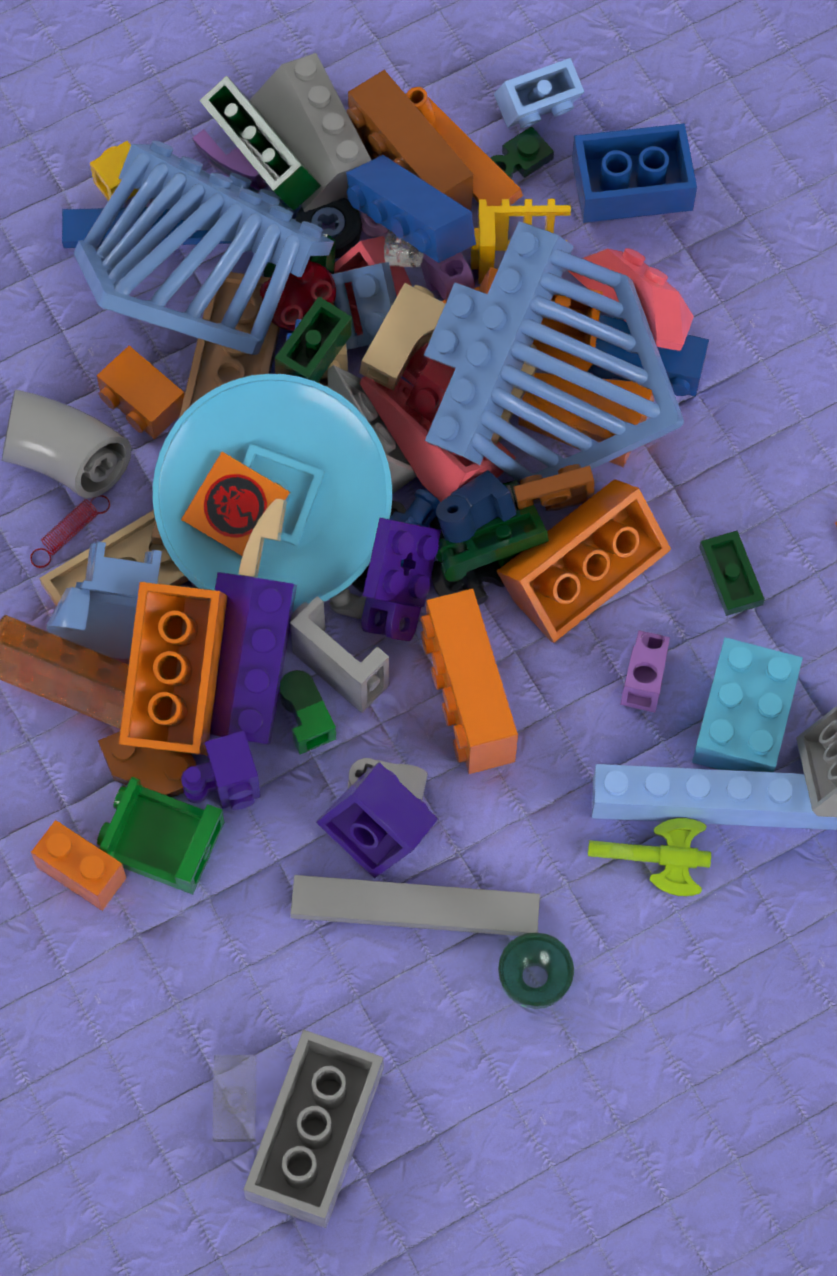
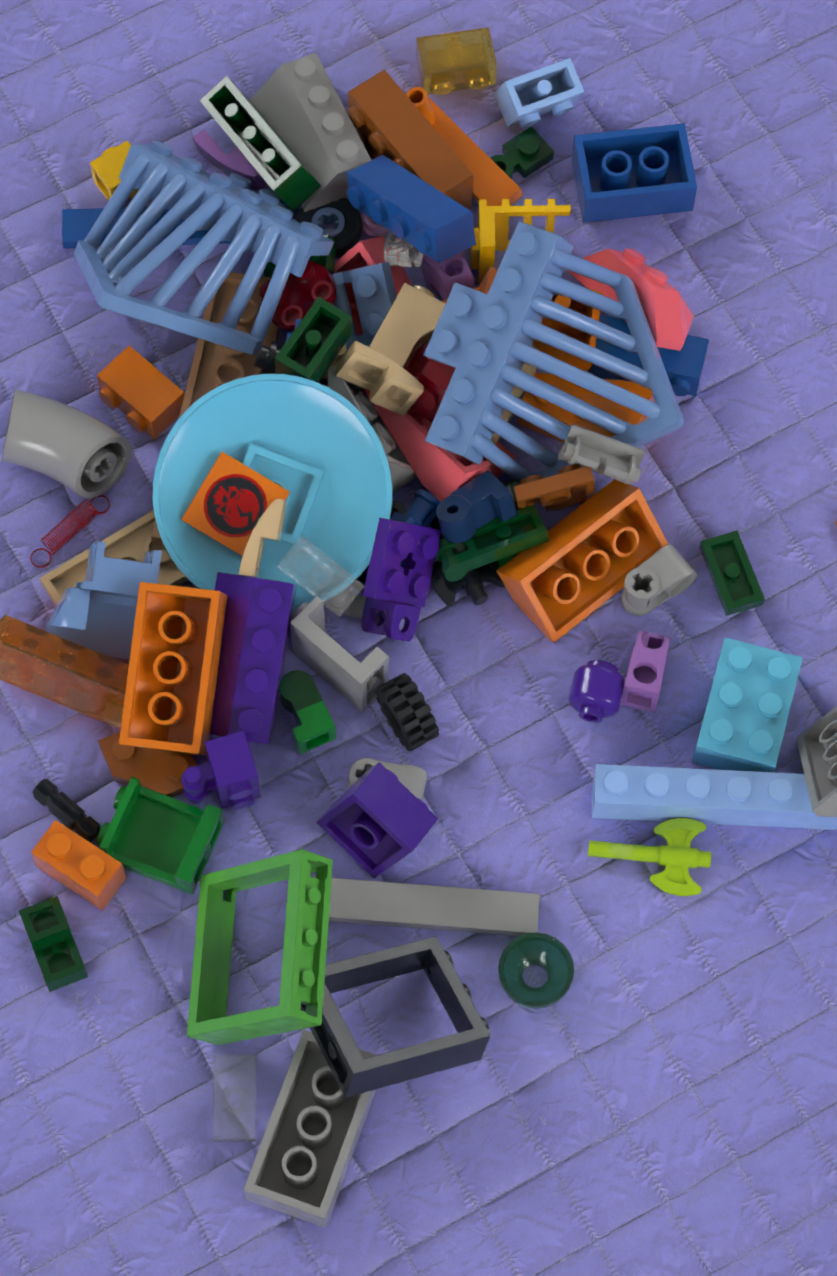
orange brick [420,589,518,774] -> none
none -> dark green slope [19,896,88,992]
none -> black axle [32,779,101,843]
none -> bright green window [187,849,333,1046]
none -> black plate [254,340,281,375]
none -> clear plate [277,535,365,617]
none -> black window [301,936,490,1098]
none -> tan slope [336,341,424,415]
none -> black tyre [375,673,439,752]
none -> clear yellow brick [416,27,497,95]
none -> light grey hinge [558,424,646,484]
none -> dark purple head [569,660,625,723]
none -> light grey piece [621,544,697,616]

